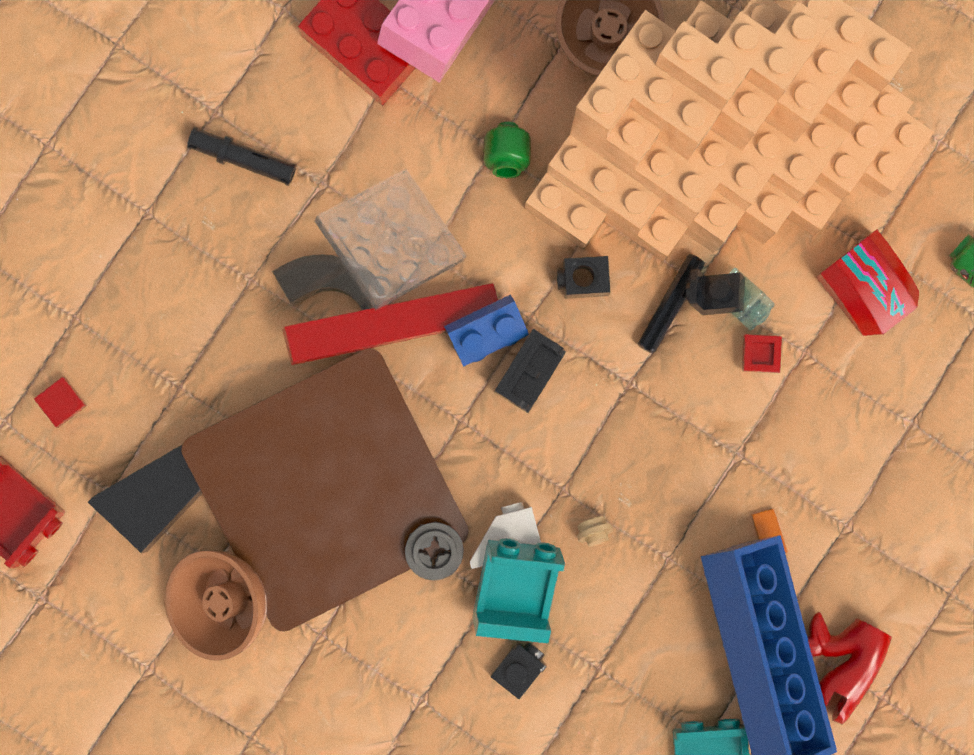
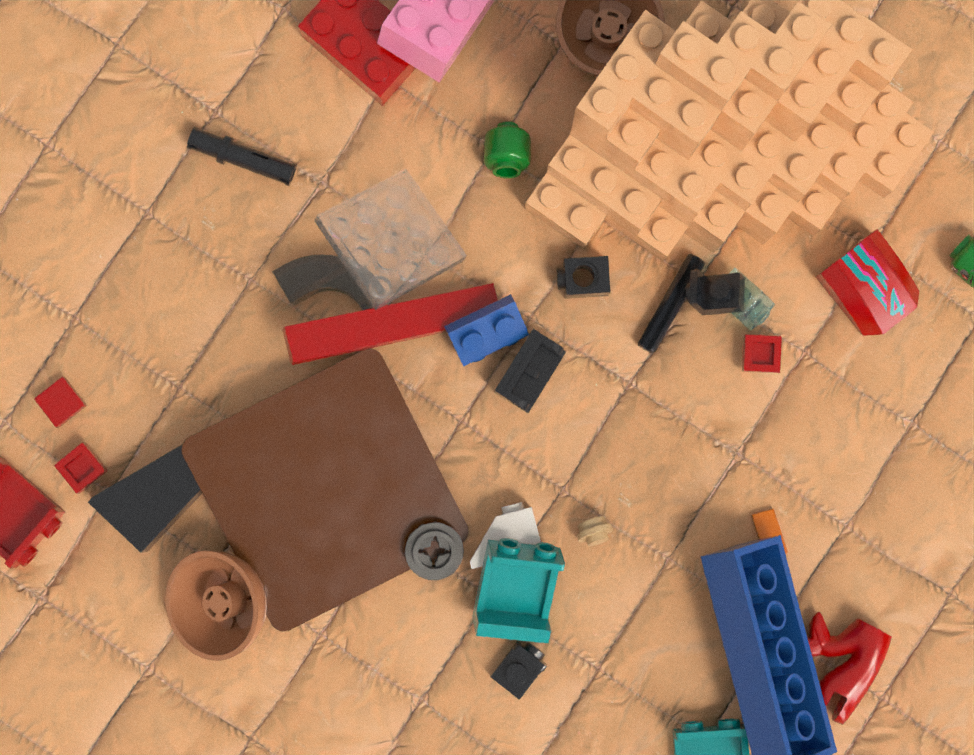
none -> red plate [54,442,108,494]

